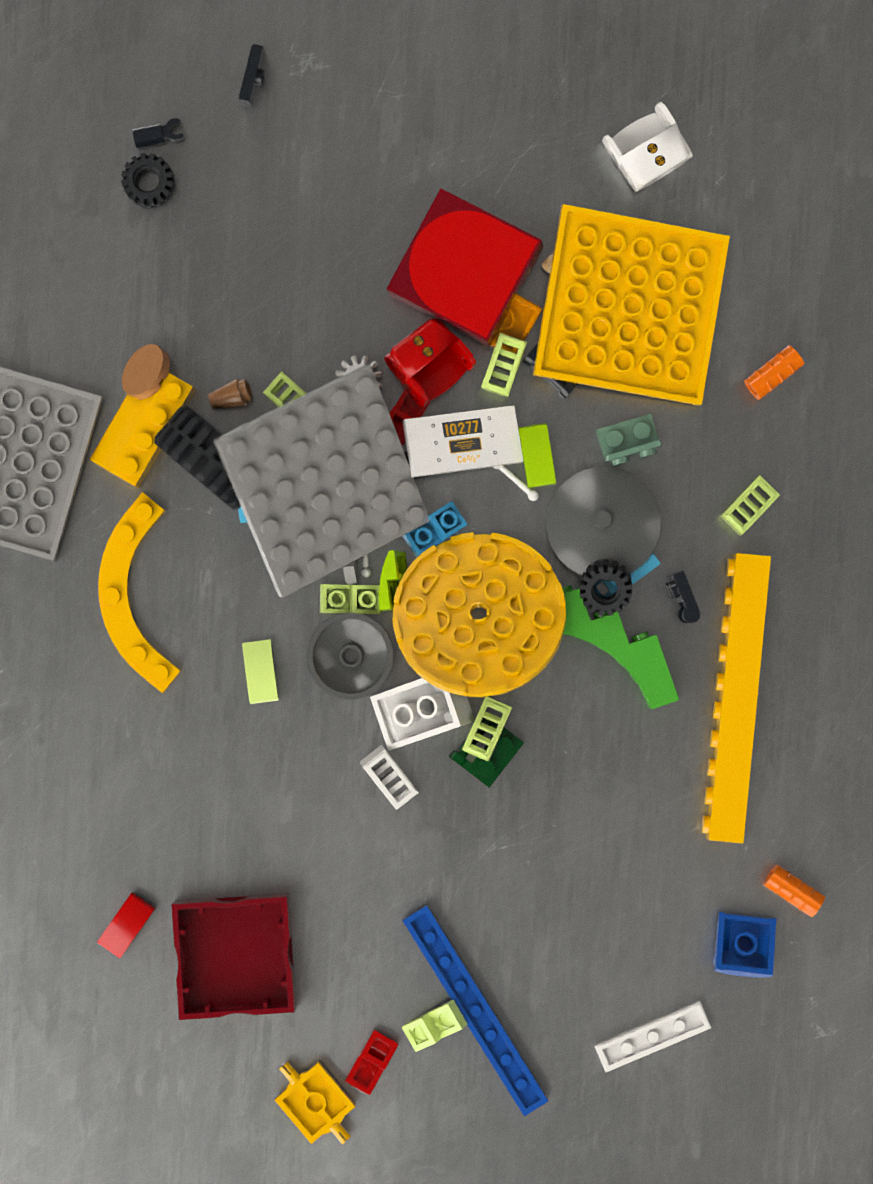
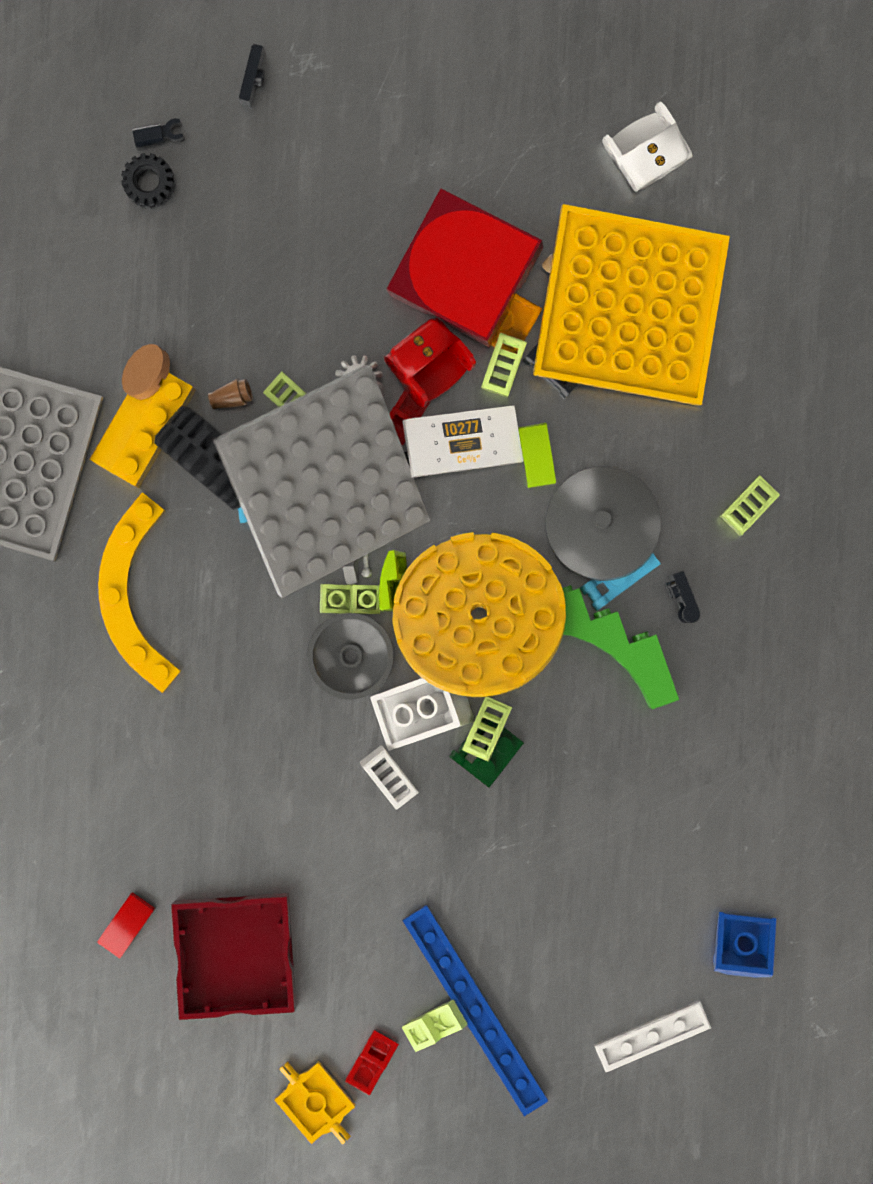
yellowish green slope [242,639,279,704] -> none
dark azure slope [403,501,468,558] -> none
white hinge [493,465,539,501] -> none
black tyre [580,559,632,616] -> none
sand green bracket [596,414,662,466] -> none
yellow brick [702,553,771,843] -> none
orange axle [744,345,805,400] -> none
orange axle [763,864,826,917] -> none

